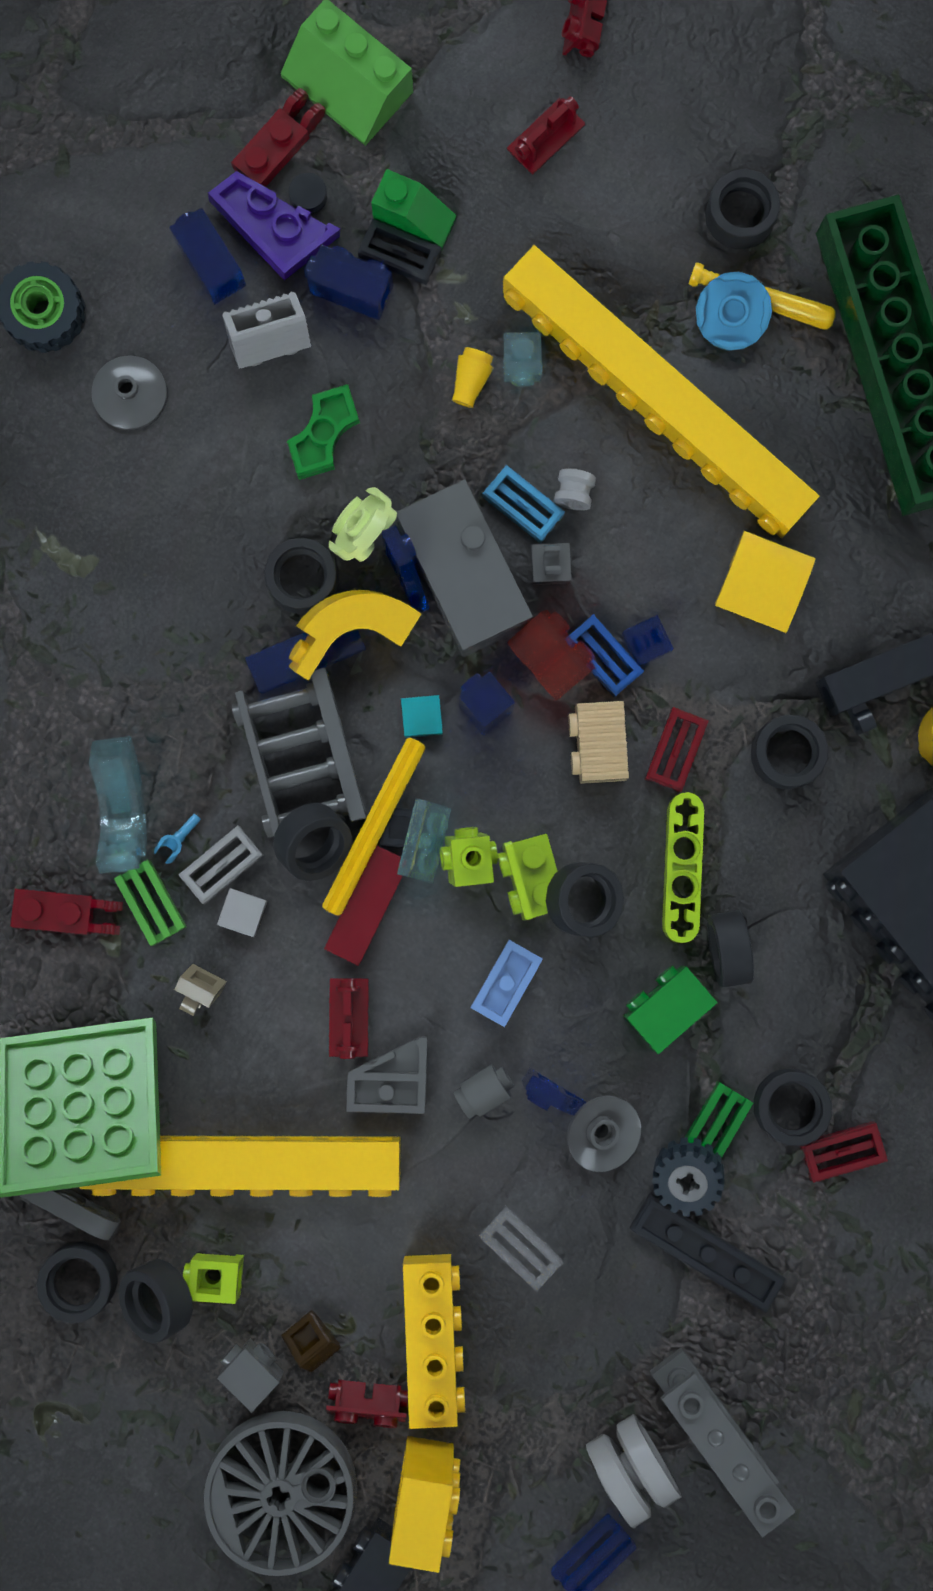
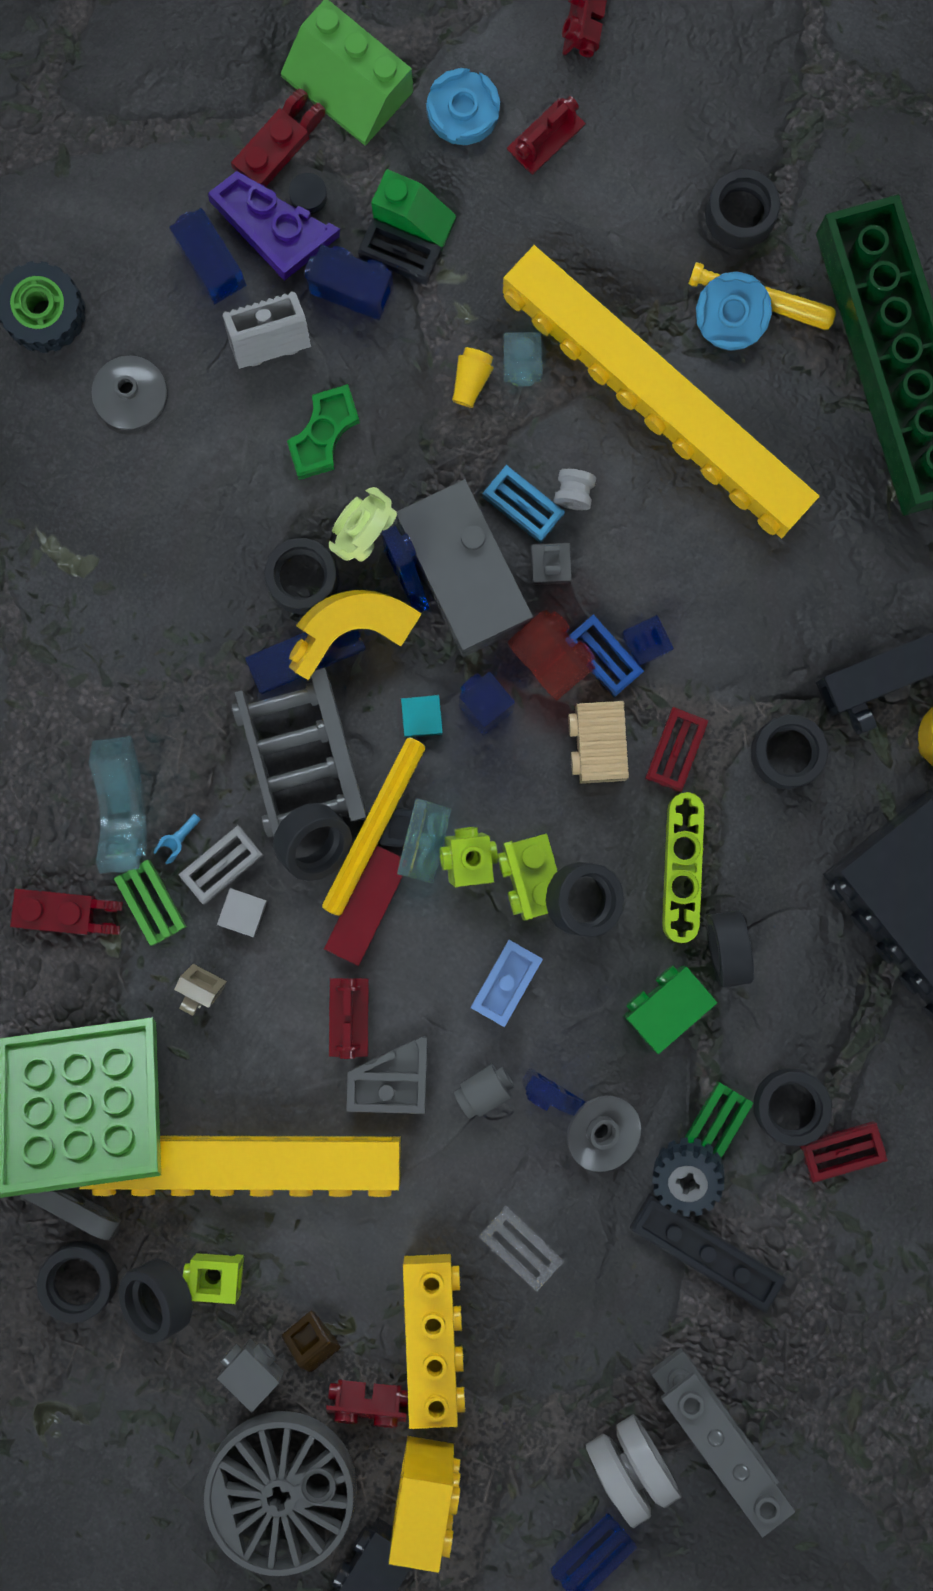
yellow slope [715,531,816,633] -> none
none -> dark azure tile [426,68,500,145]

